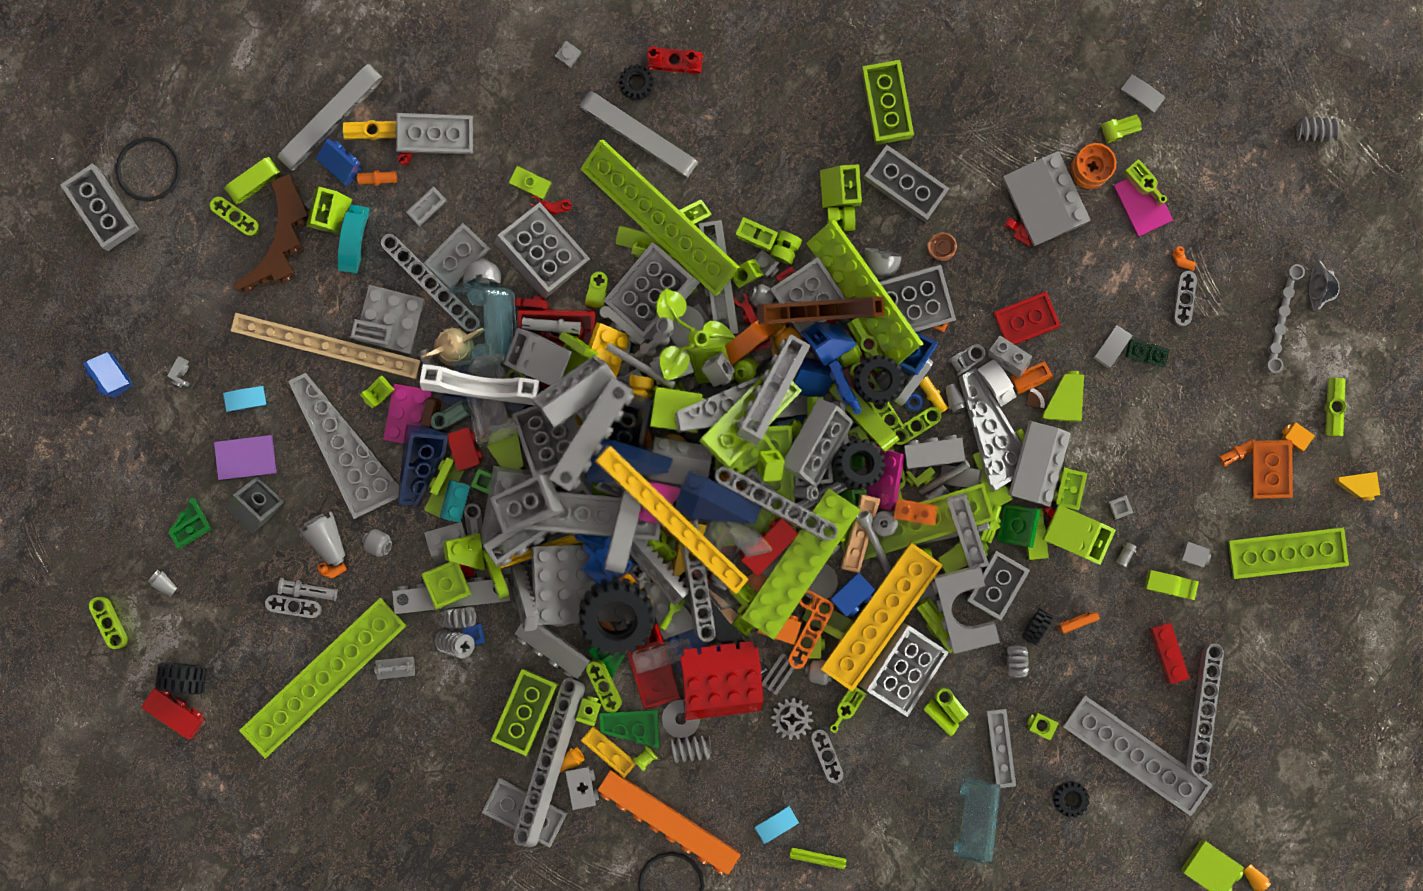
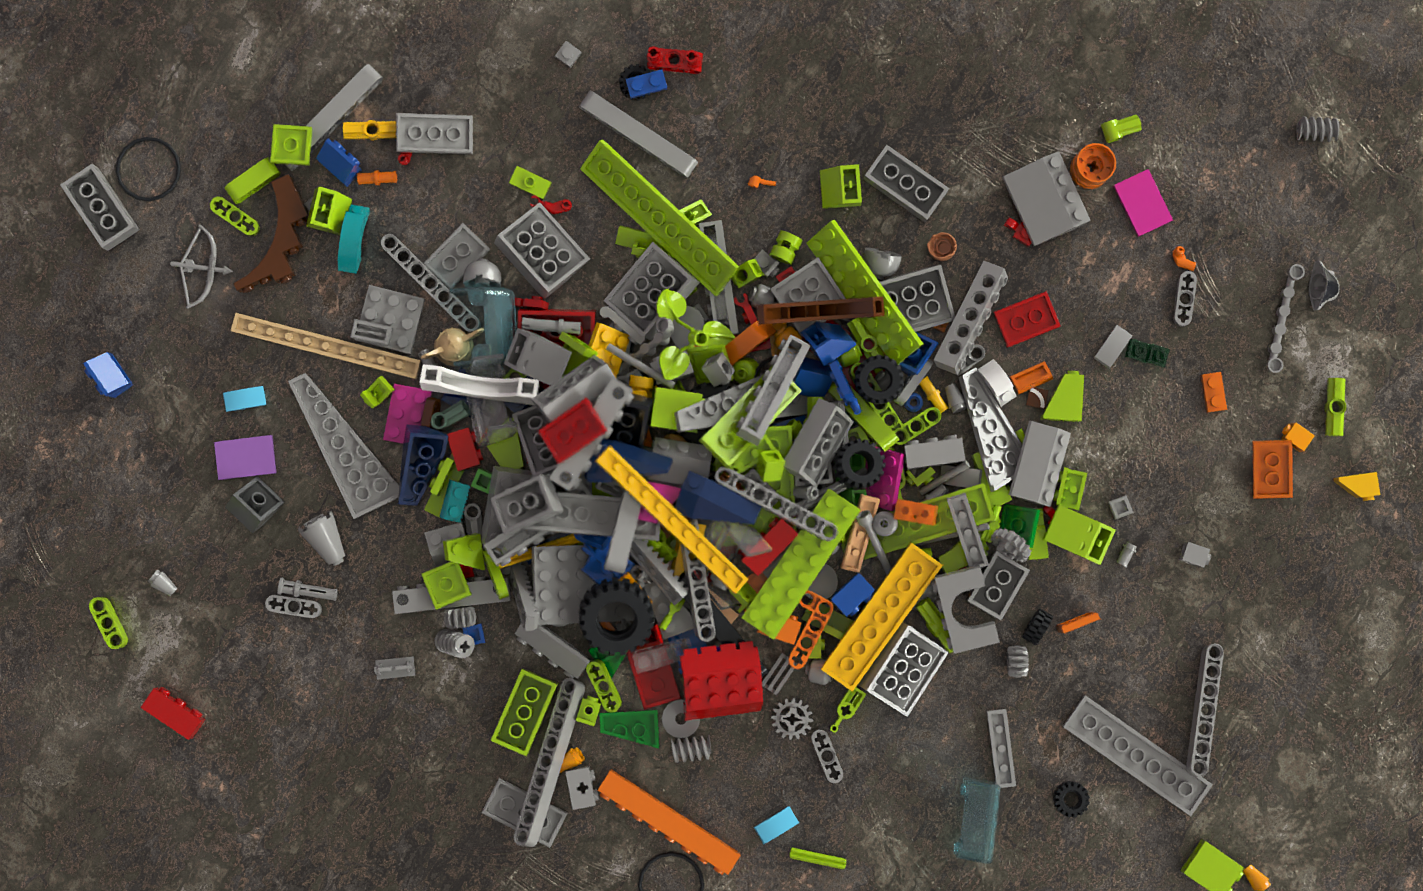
black tyre [155,662,207,694] -> none
light grey bracket [167,356,190,387] -> none
green wing [168,497,212,549] -> none
lime plate [239,598,408,758] -> none
orange arm [317,562,347,578] -> none
light grey head [362,529,392,557] -> none
light grey plate [406,186,447,227] -> none
yellow tile [580,726,636,778] -> none
lime piece [585,272,608,309] -> none
lime bush [633,745,658,771] -> none
lime plate [732,610,754,637] -> none
lime brick [735,217,778,253] -> none
lime wheel [827,206,855,232] -> none
lime brick [861,60,914,145] -> none
lime slope [923,699,959,736] -> none
lime piece [934,687,969,724] -> none
light grey brick [988,336,1032,379] -> none
lime brick [1026,712,1059,740] -> none
light grey slope [1121,74,1165,113] -> none
lime piece [1122,159,1167,206] -> none
lime piece [1144,570,1199,600] -> none
red brick [1148,622,1189,684] -> none
orange pin [1218,439,1255,467] -> none
lime plate [1228,527,1349,579] -> none
none -> light grey piece [170,224,233,309]
none -> lime tile [270,124,313,166]
none -> red tile [538,398,608,464]
none -> blue plate [626,69,668,99]
none -> orange hand [748,176,776,188]
none -> light grey brick [934,261,1008,375]
none -> light grey gear [991,528,1031,563]
none -> orange plate [1201,372,1227,413]

